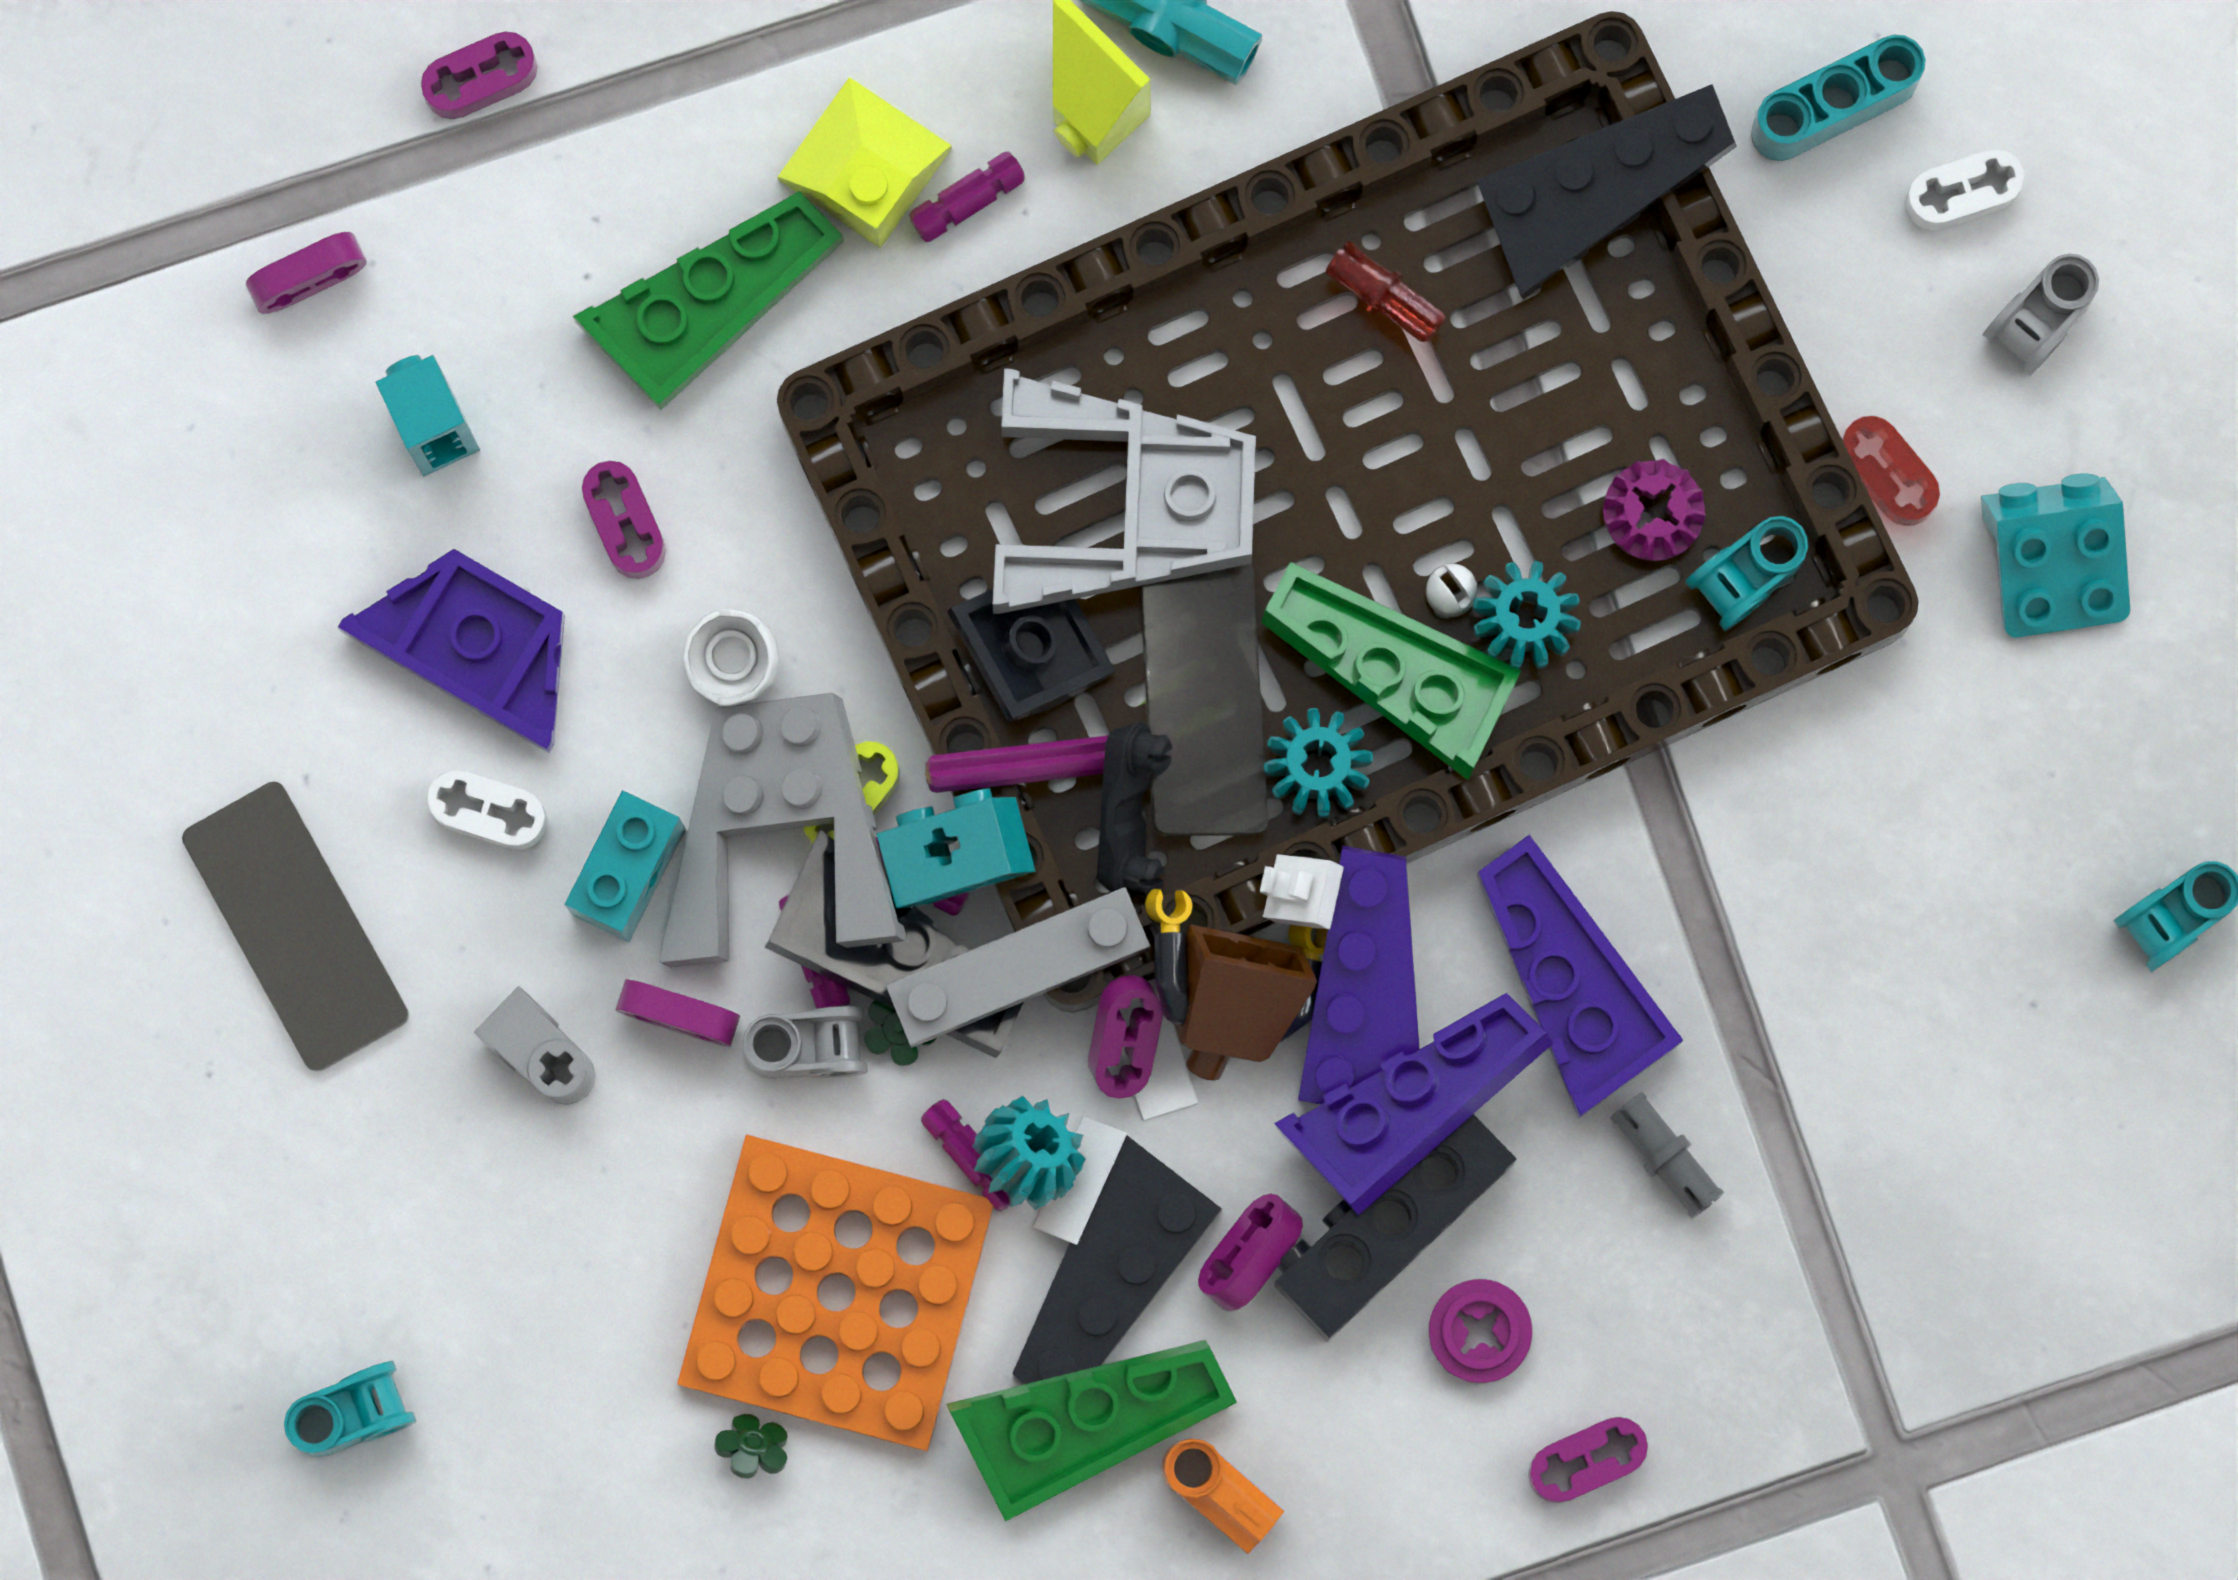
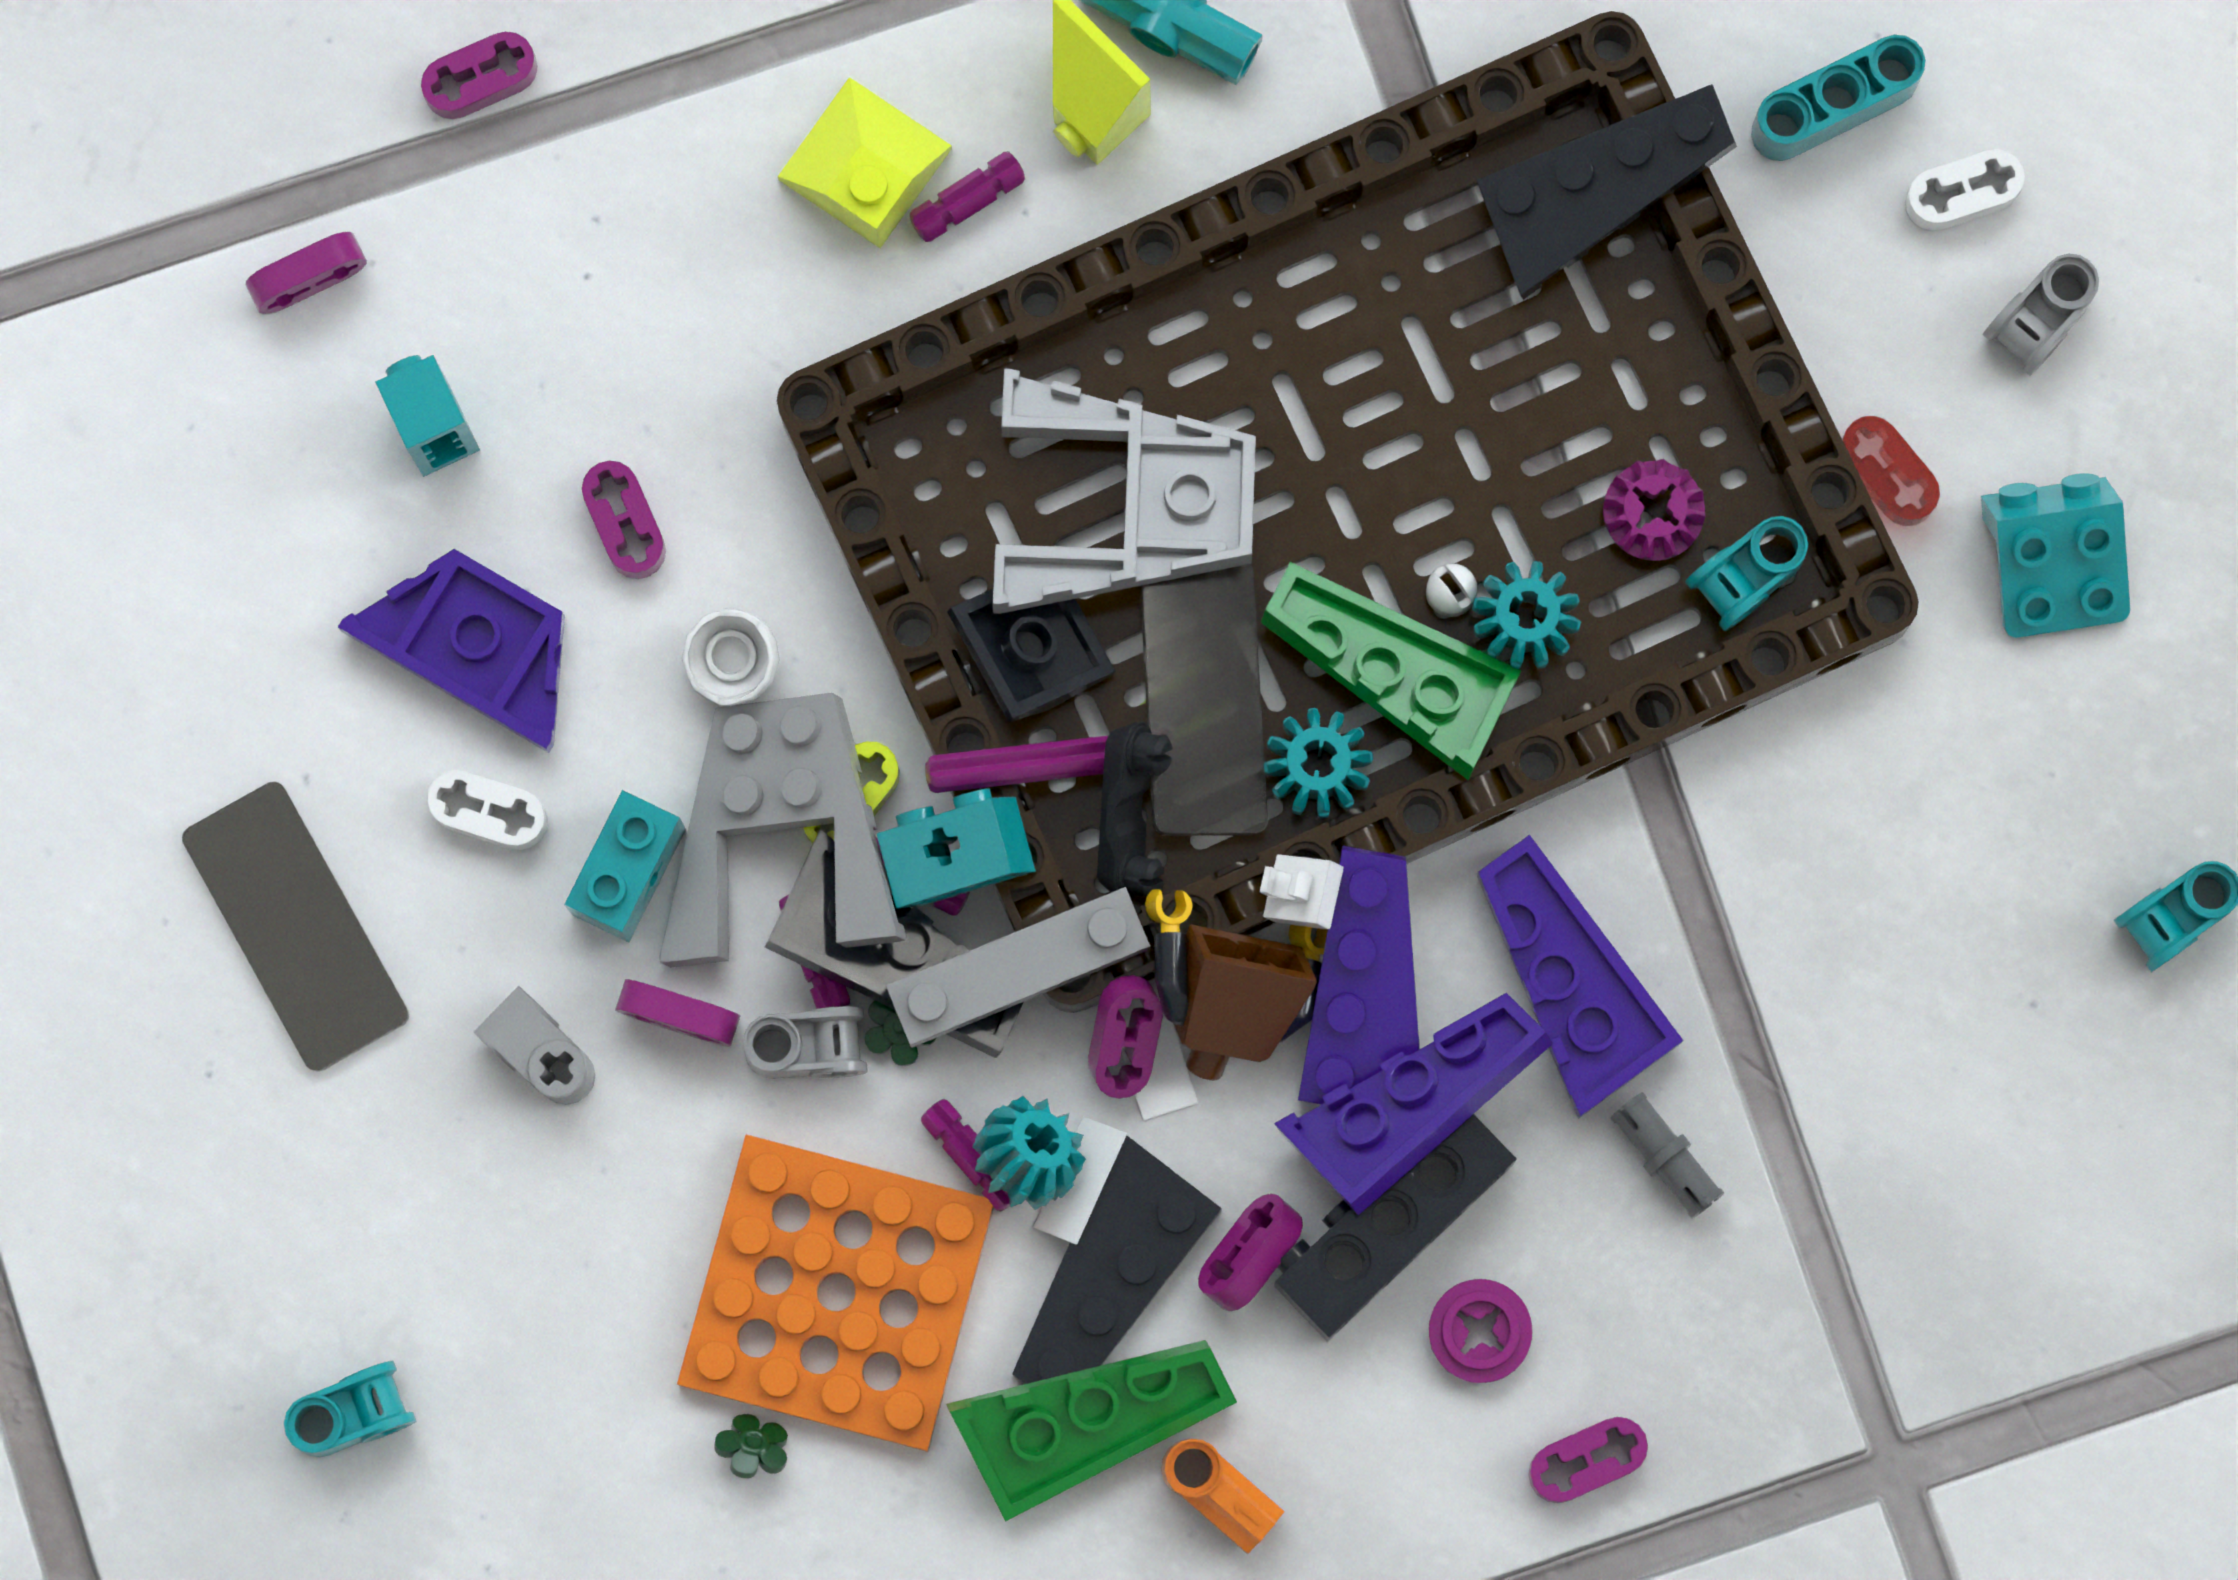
green wing [573,191,844,410] -> none
clear red axle [1325,241,1445,342] -> none

